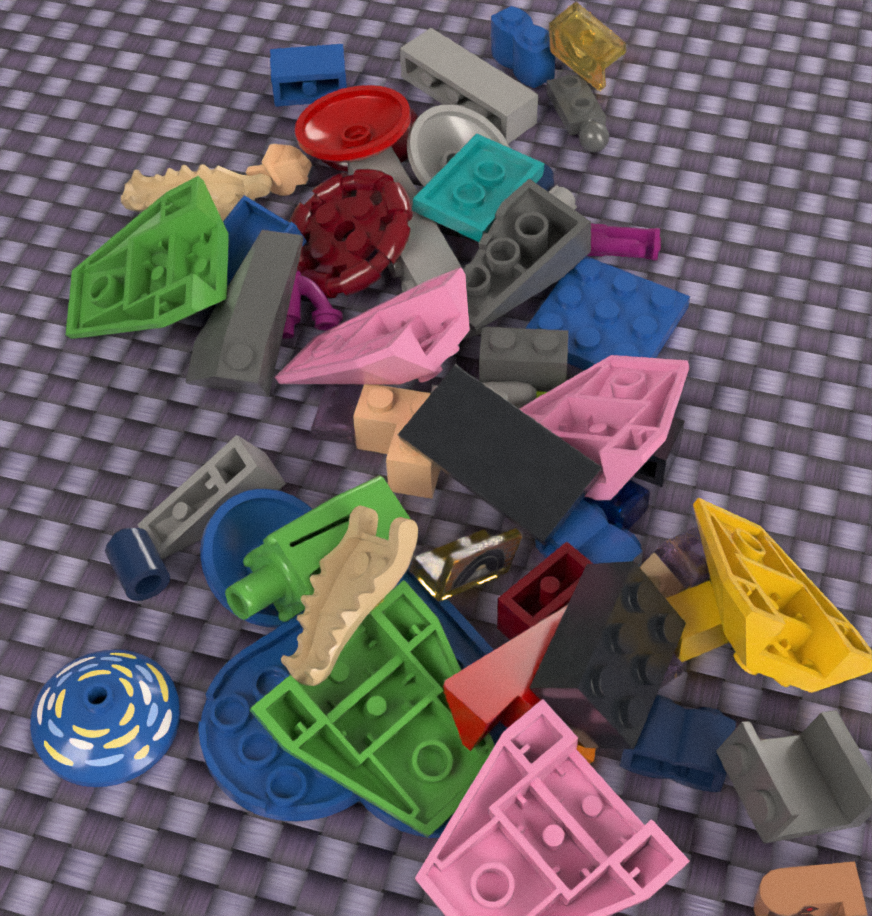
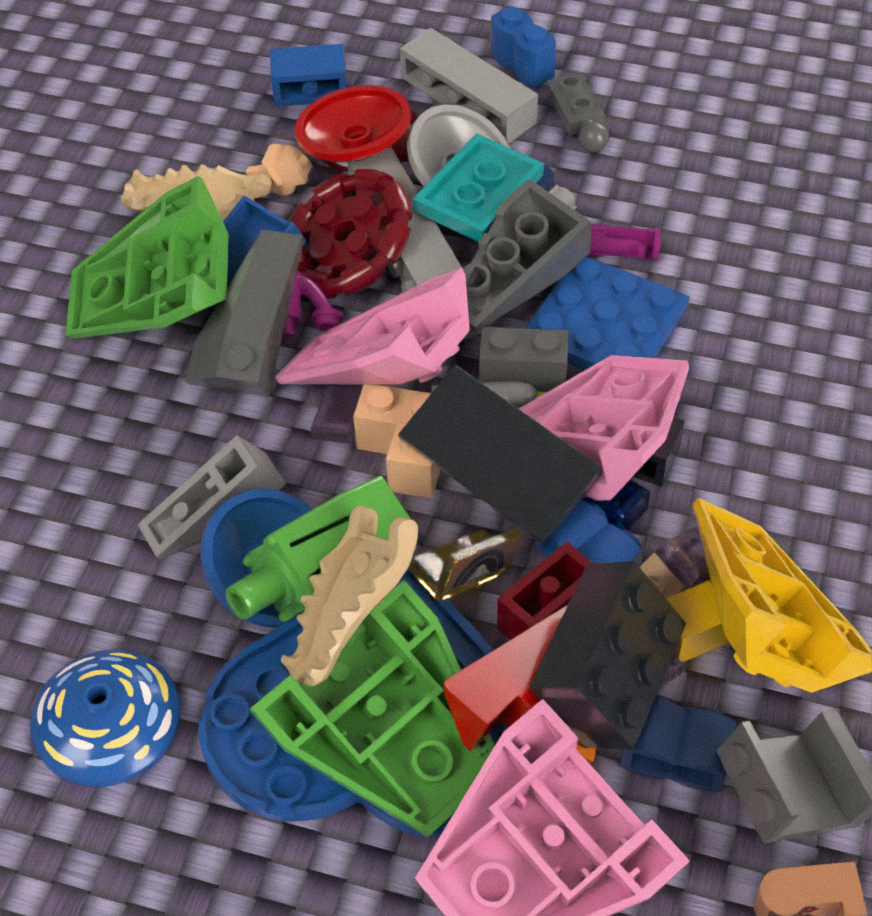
dark blue brick [105,528,170,601] -> none
clear yellow panel [549,1,627,91] -> none

